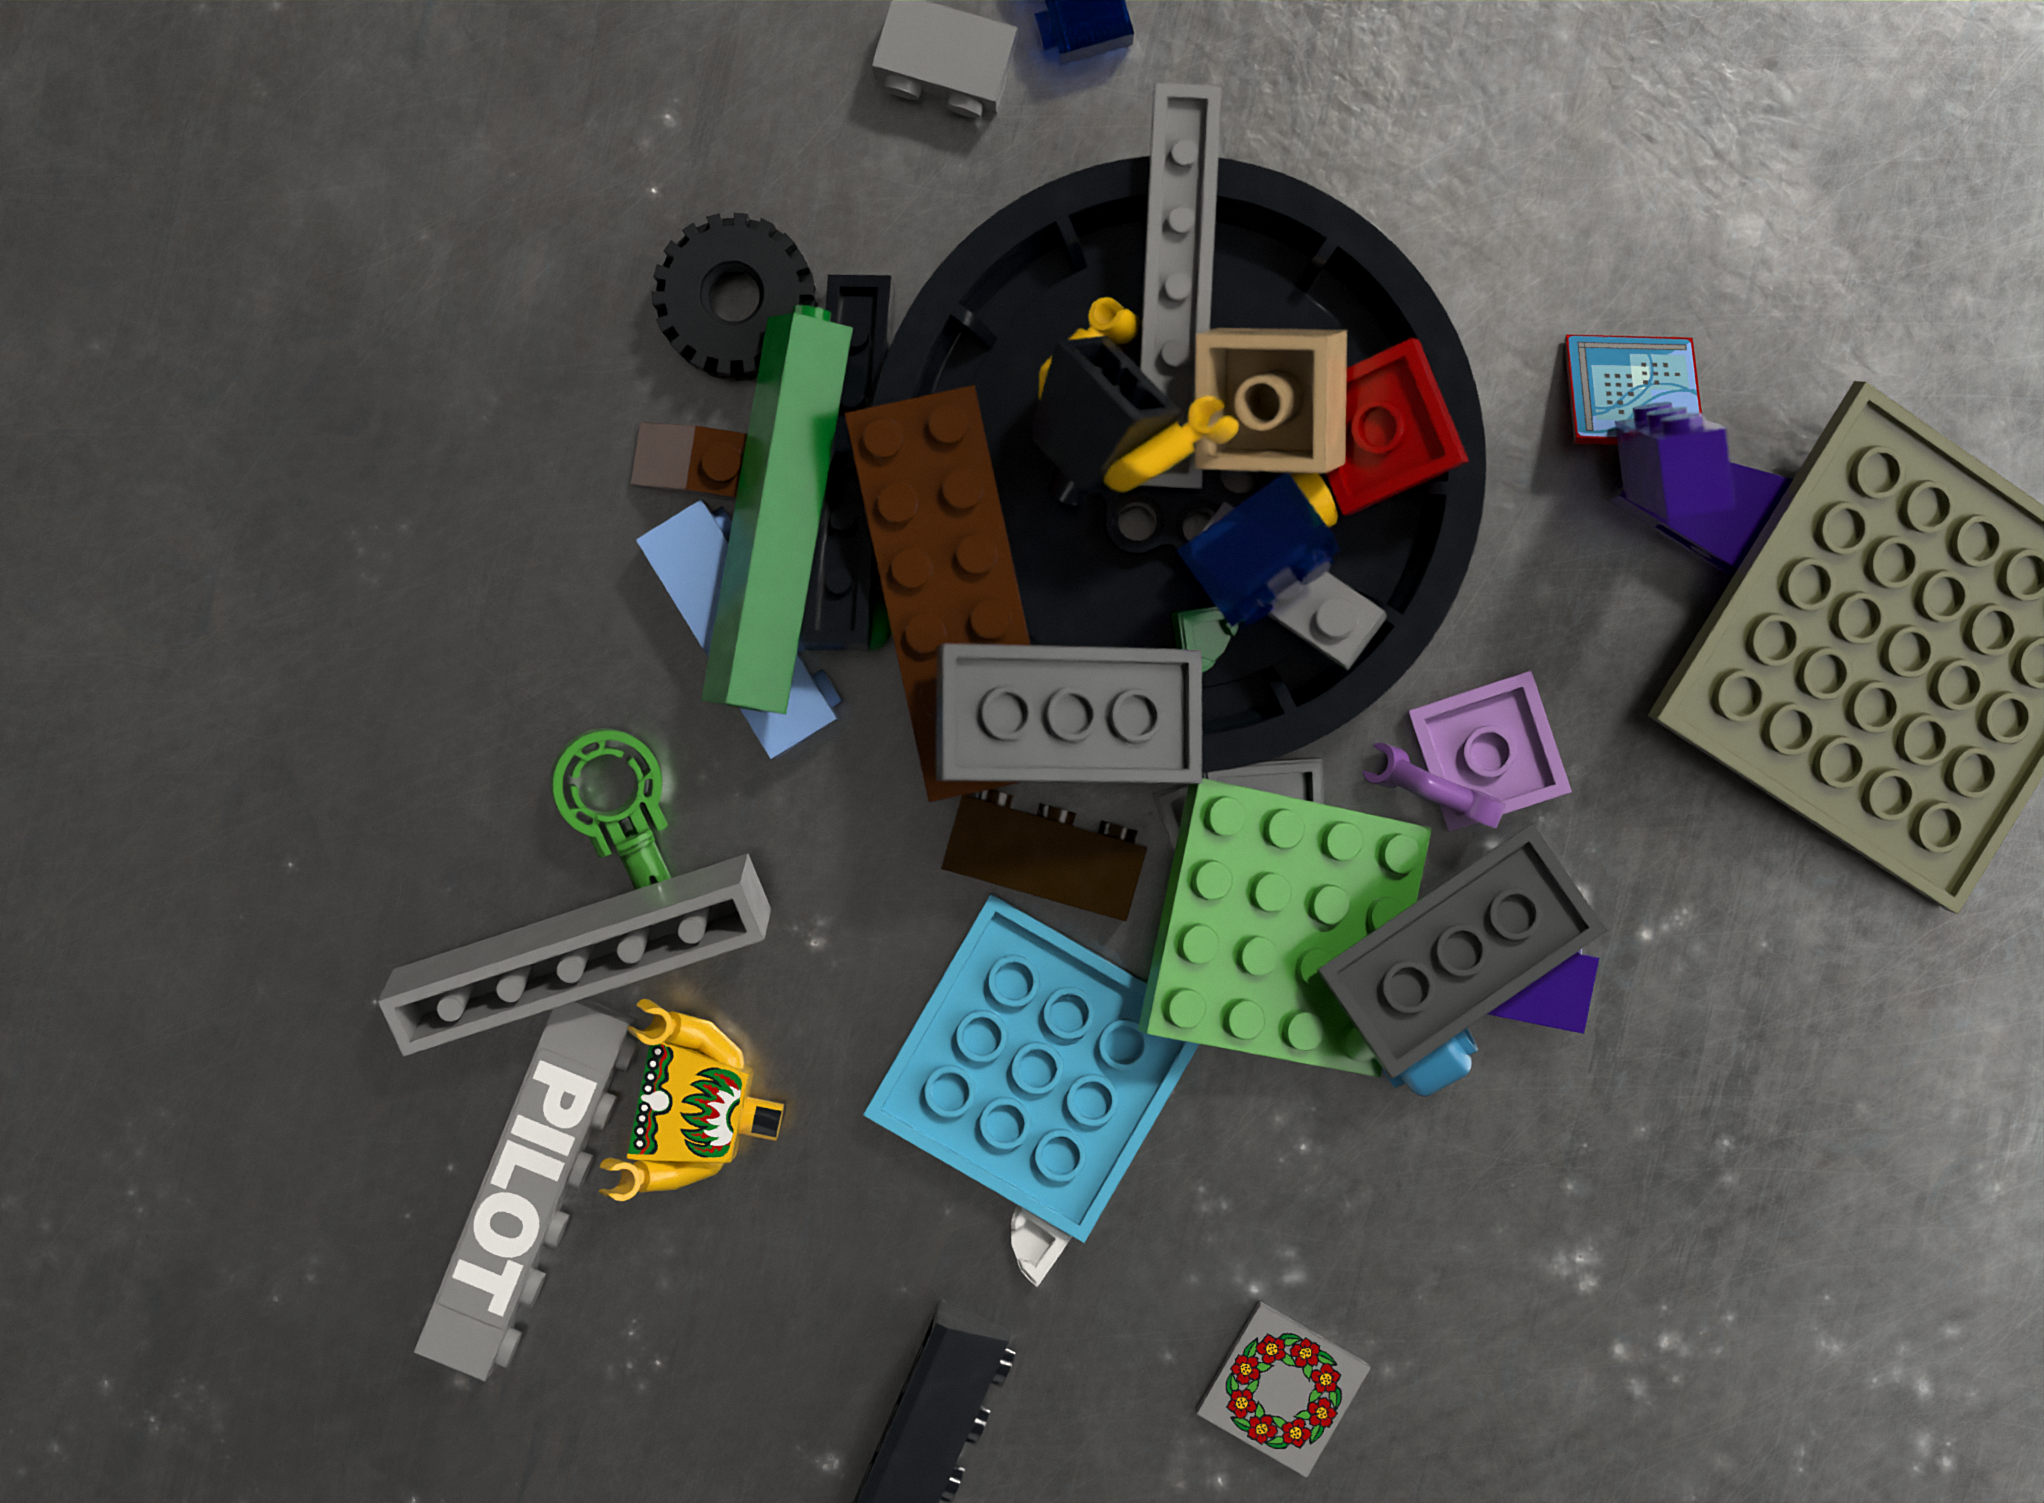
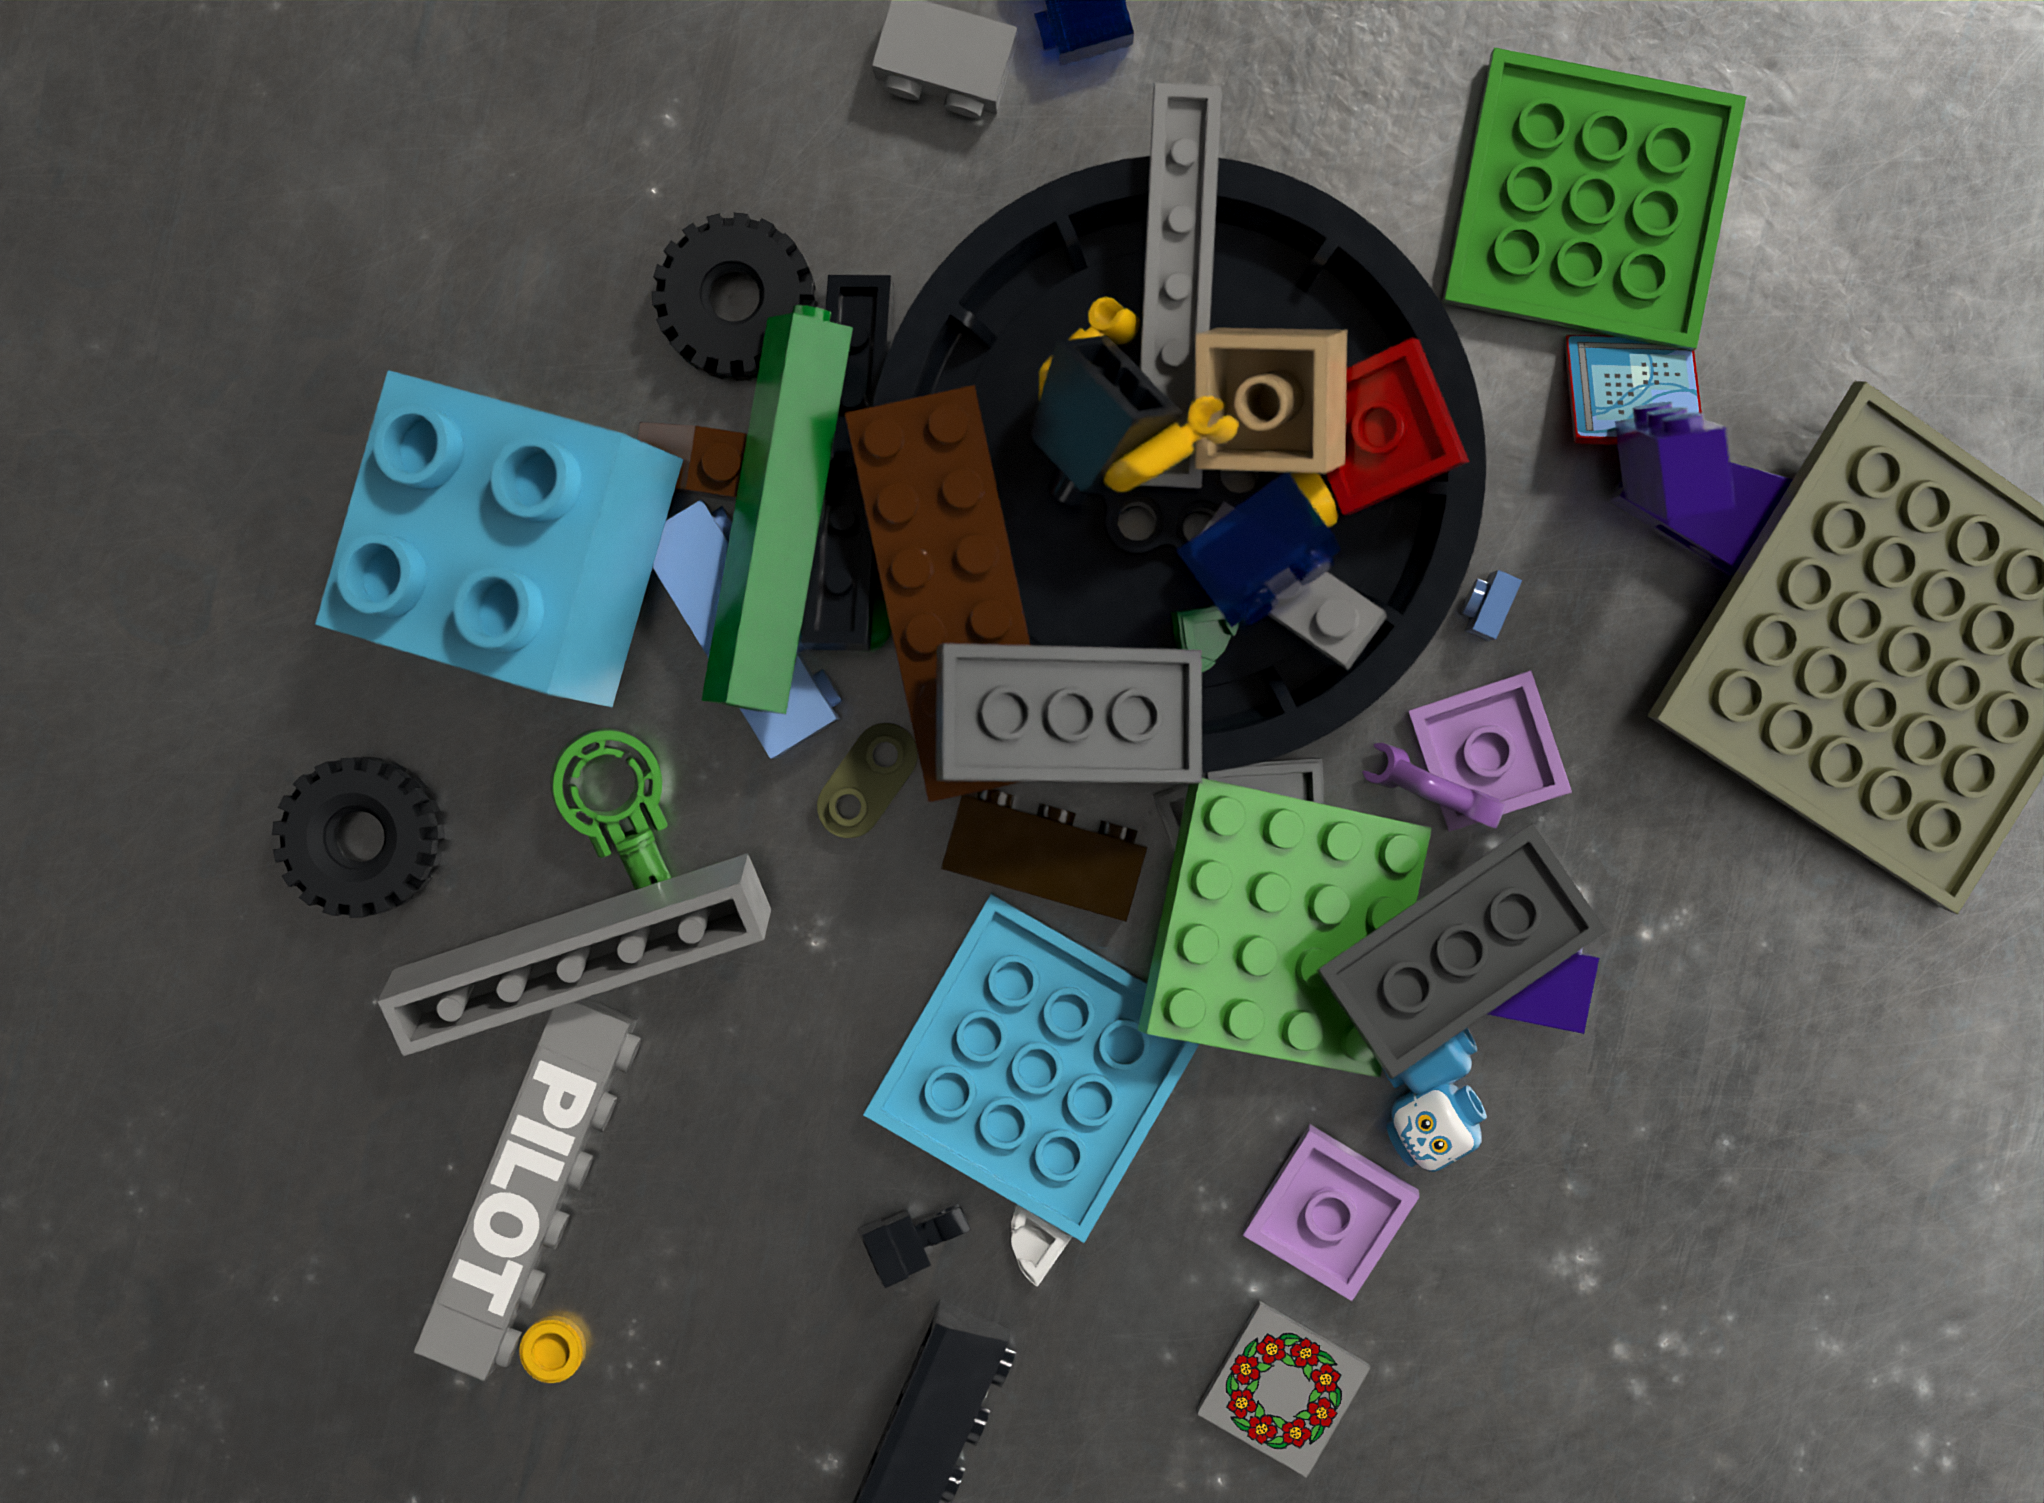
yellow torso [599,999,784,1201] -> none
none -> black tyre [272,757,445,918]
none -> medium azure brick [315,370,683,707]
none -> yellow tile [519,1316,586,1383]
none -> olive plate [817,723,918,838]
none -> black piece [857,1203,971,1288]
none -> lavender plate [1243,1124,1419,1301]
none -> head [1386,1083,1487,1172]
none -> bright green plate [1442,47,1747,351]
none -> medium blue plate [1461,570,1522,641]

